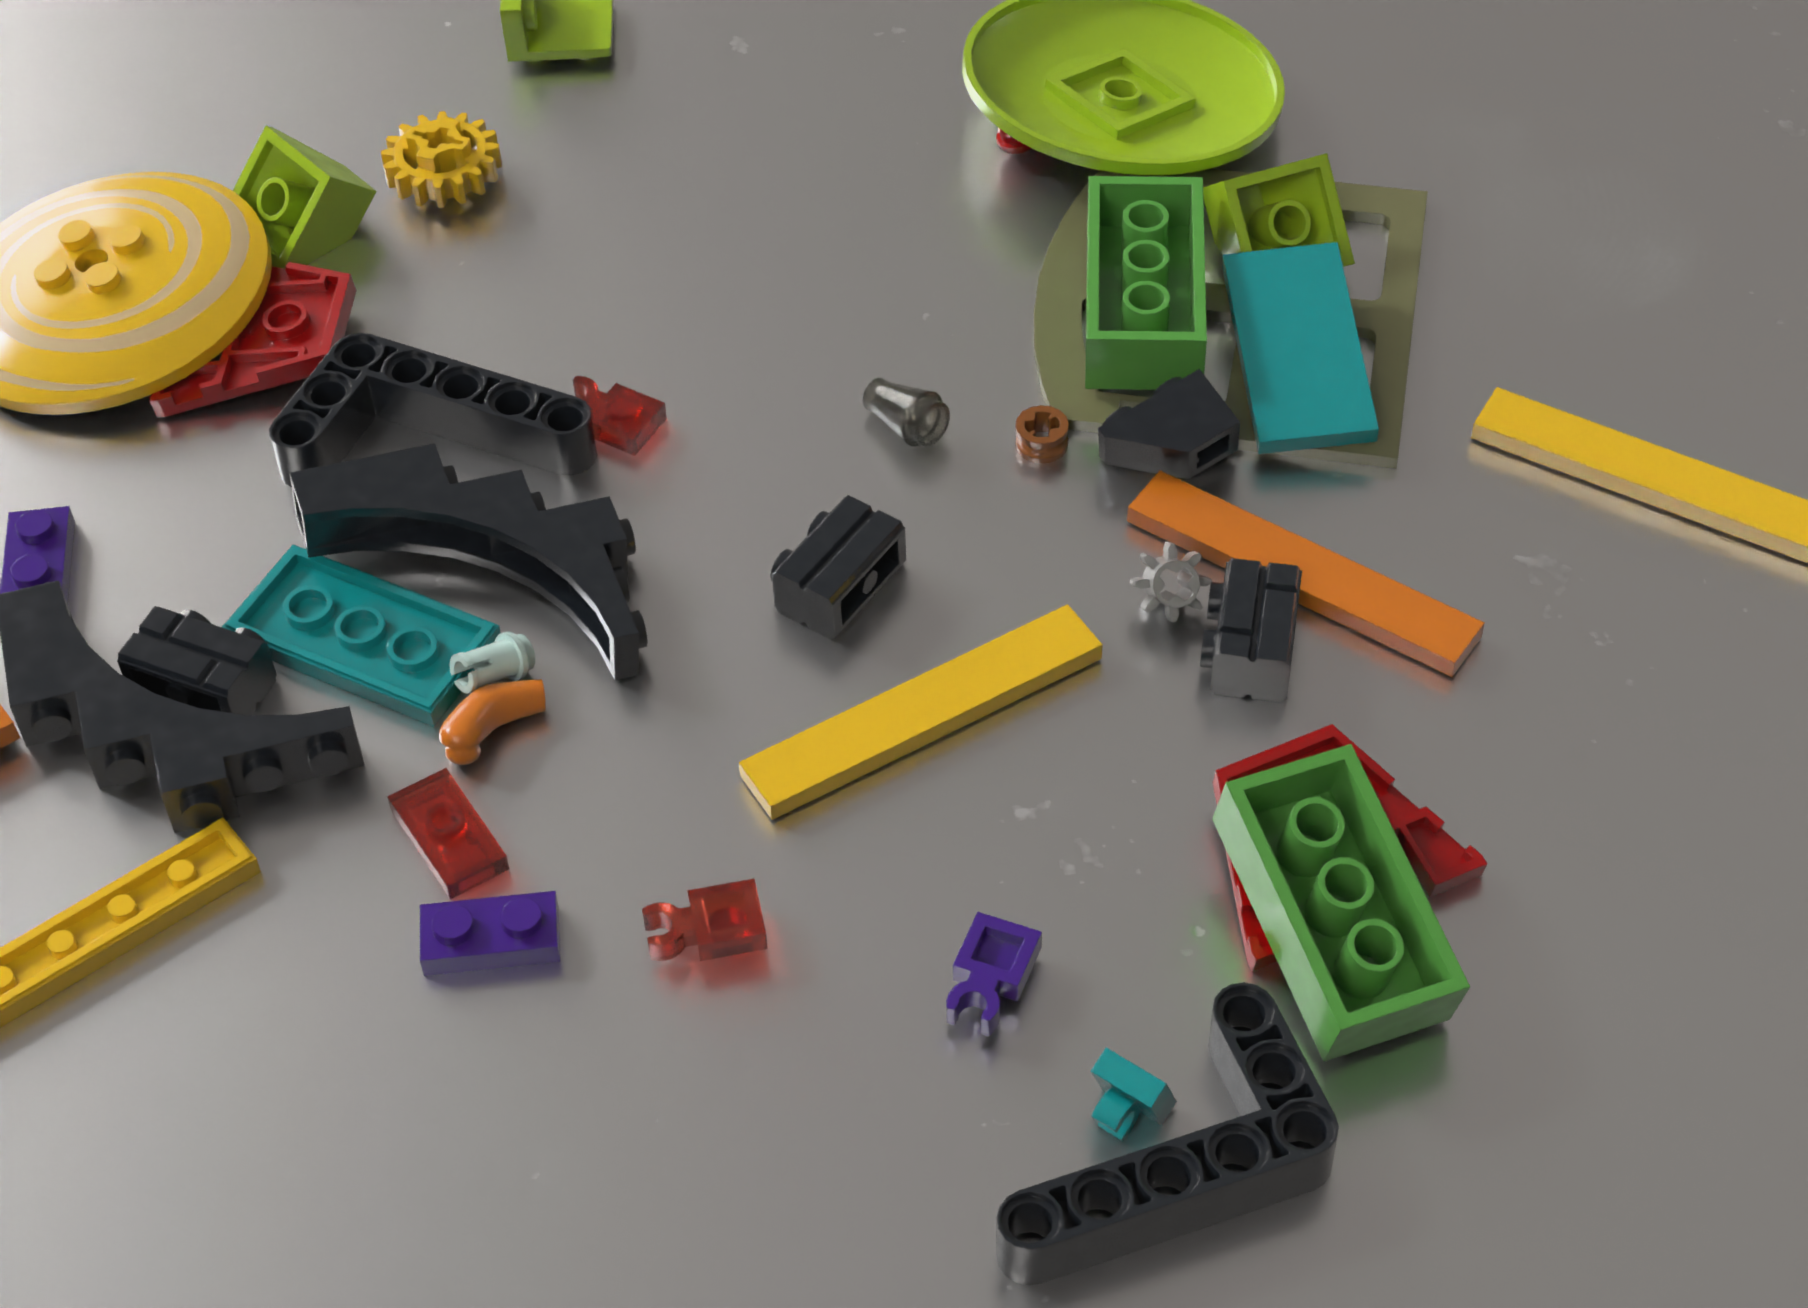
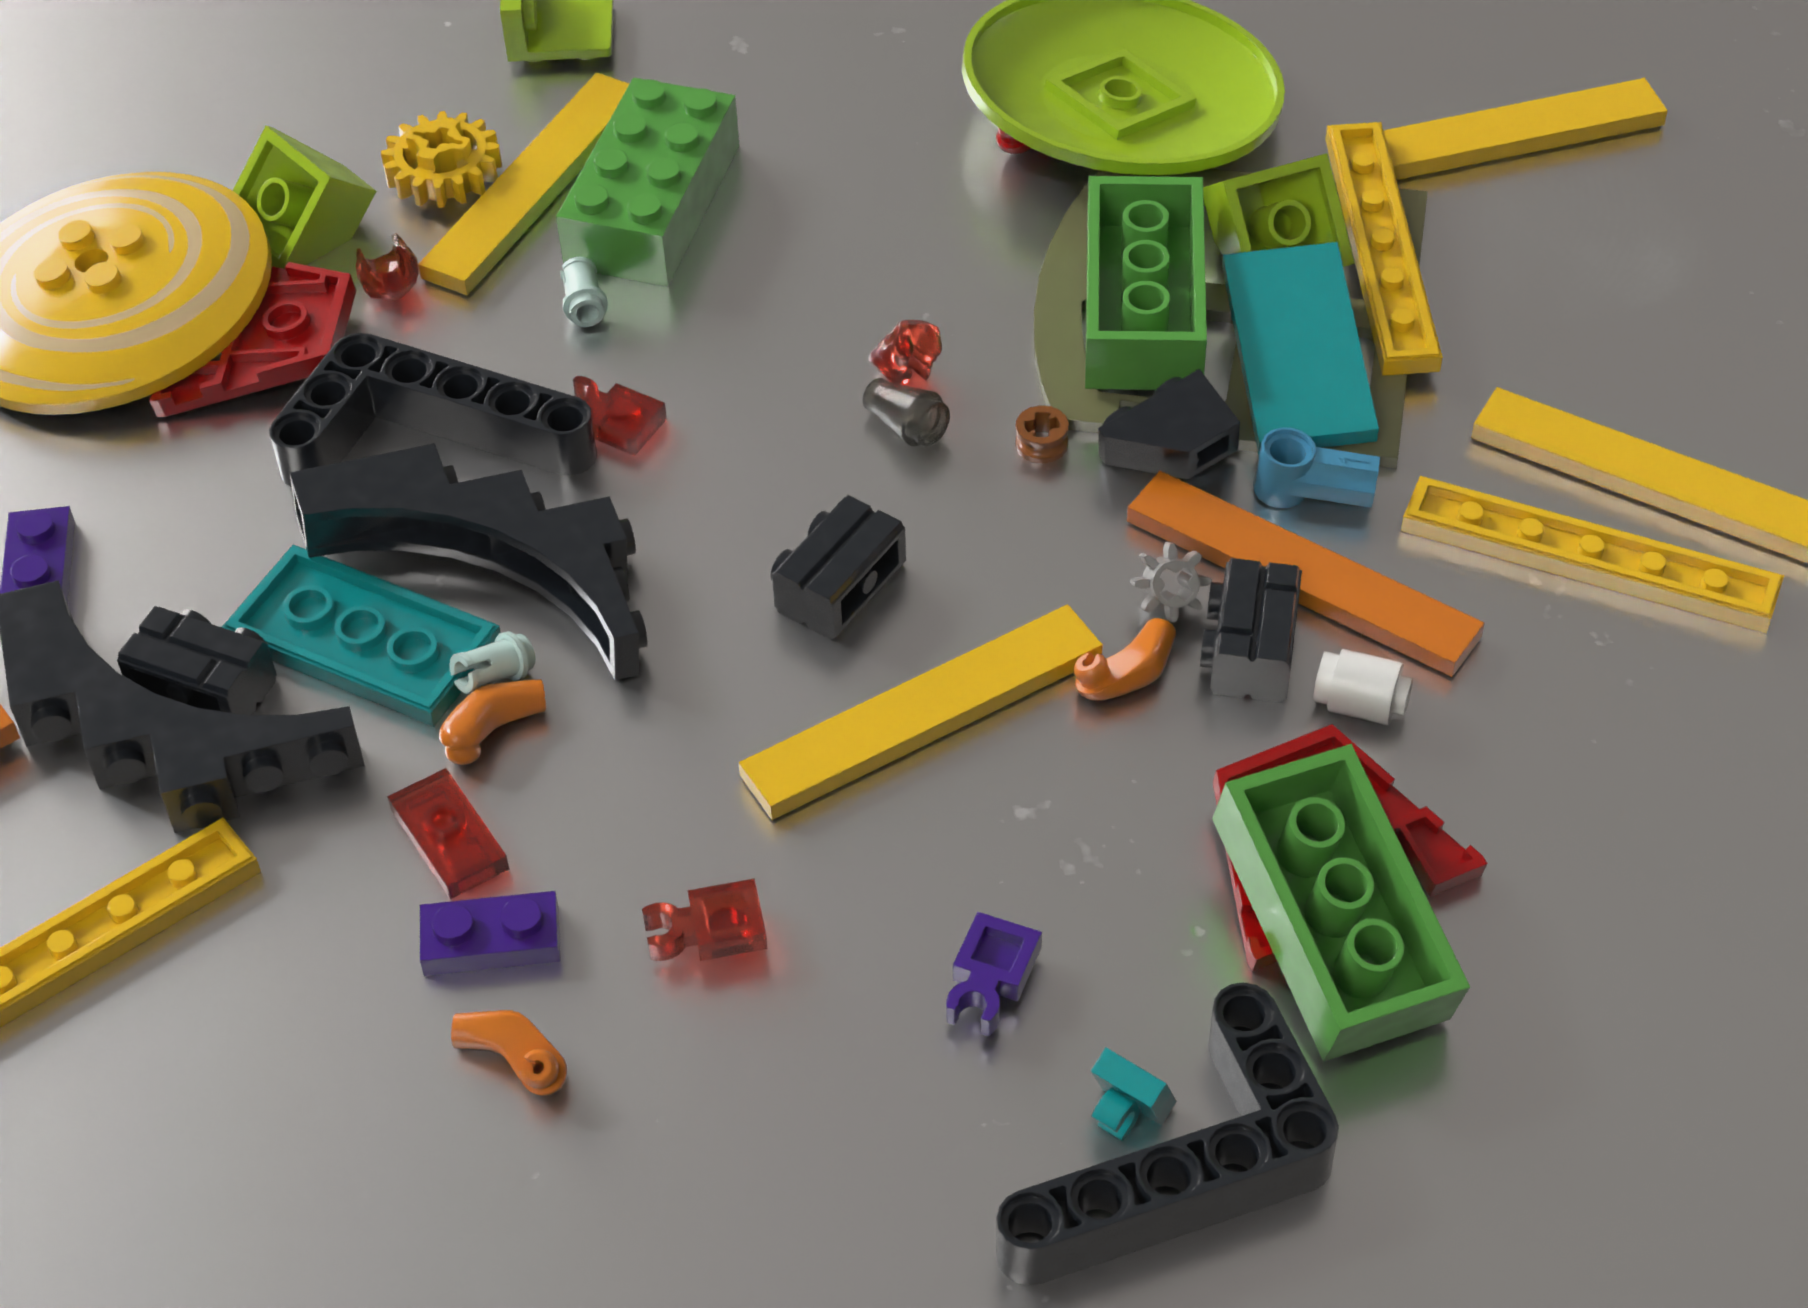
none -> clear red arm [355,233,419,301]
none -> yellow tile [418,73,629,296]
none -> orange arm [451,1010,567,1096]
none -> bright green brick [556,77,740,287]
none -> light aqua pin [560,257,608,327]
none -> clear red arm [869,320,942,387]
none -> orange arm [1074,618,1176,701]
none -> dark azure piece [1253,428,1380,508]
none -> white brick [1313,649,1413,725]
none -> yellow tile [1325,122,1443,376]
none -> yellow tile [1384,78,1668,180]
none -> yellow tile [1401,476,1784,634]

